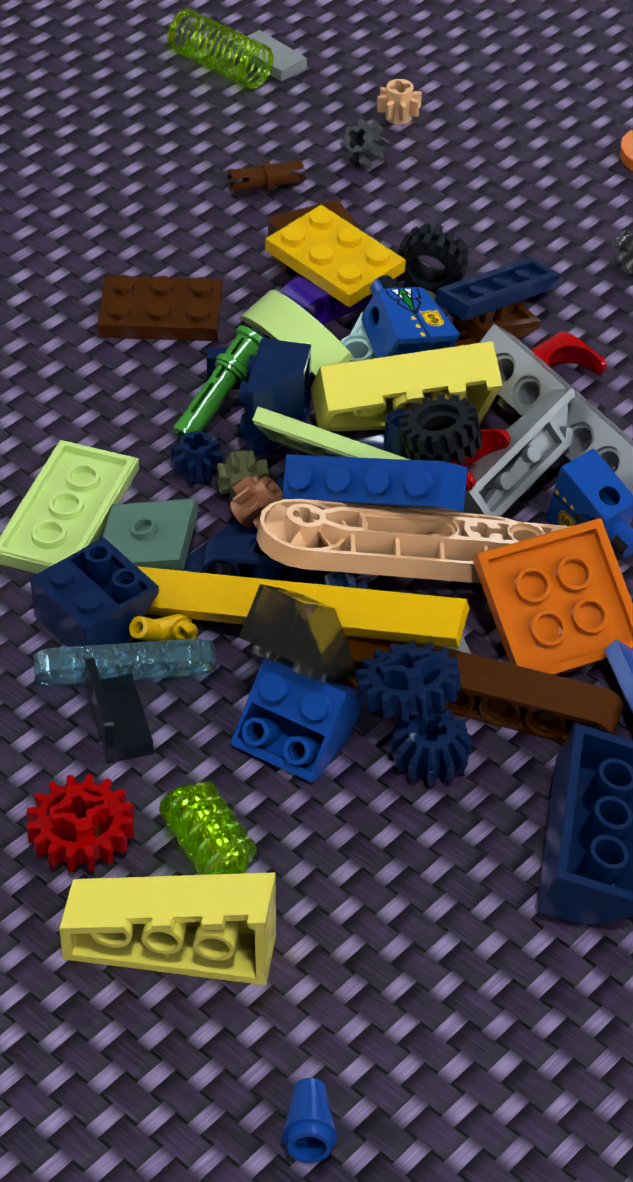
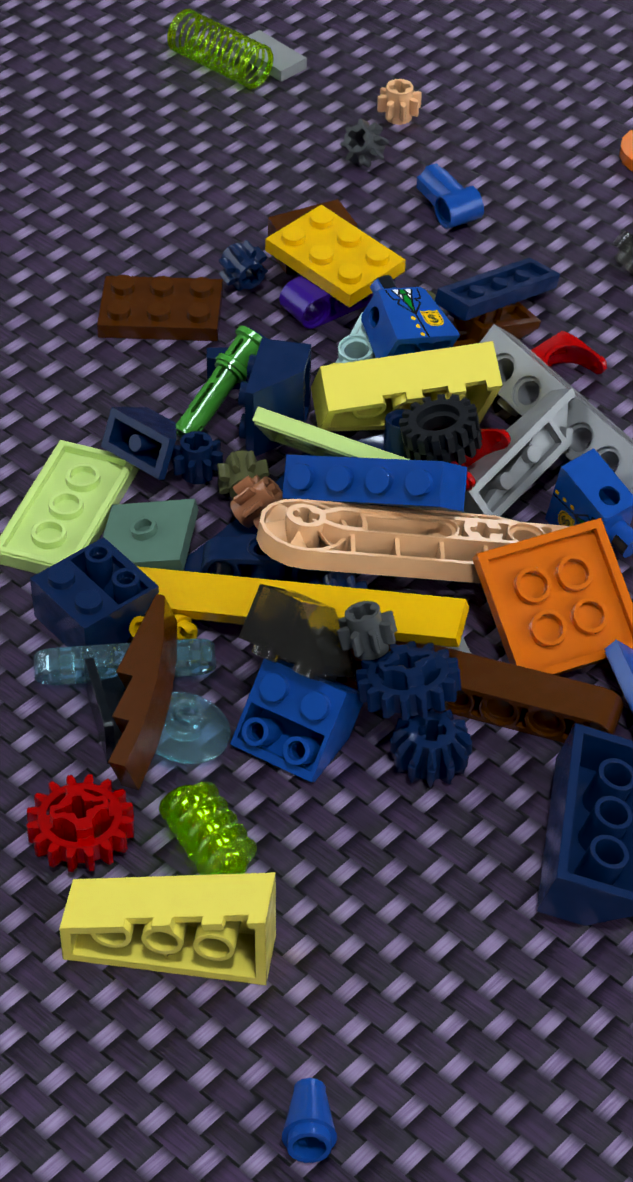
reddish brown pin [227,159,305,194] -> none
yellowish green slope [240,290,354,378] -> none
black tyre [396,224,469,294] -> none
none -> dark blue slope [101,407,176,480]
none -> reddish brown slope [108,594,177,790]
none -> clear light blue dish [155,691,231,764]
none -> dark blue gear [218,240,268,292]
none -> dark grey gear [337,601,397,660]
none -> blue piece [417,163,484,229]

